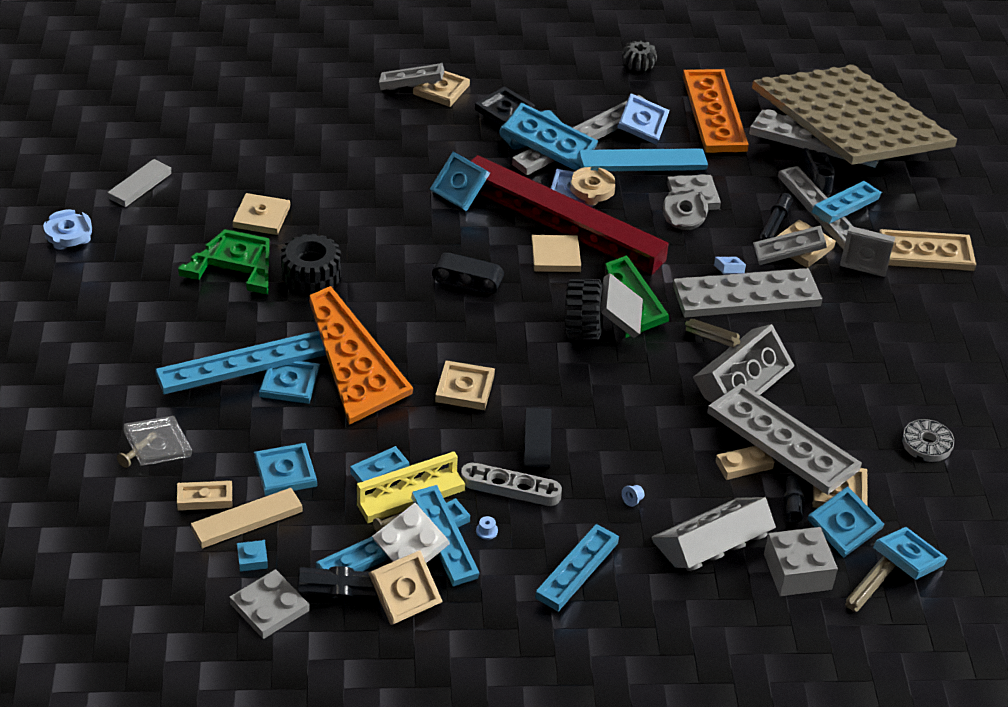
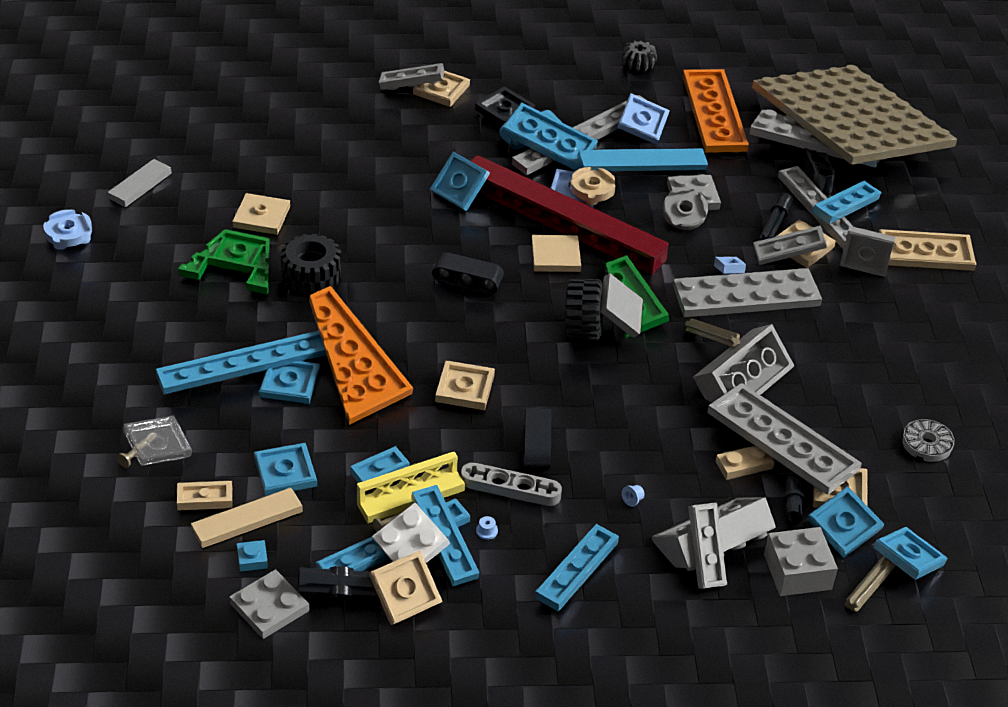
none -> light grey tile [688,503,727,589]

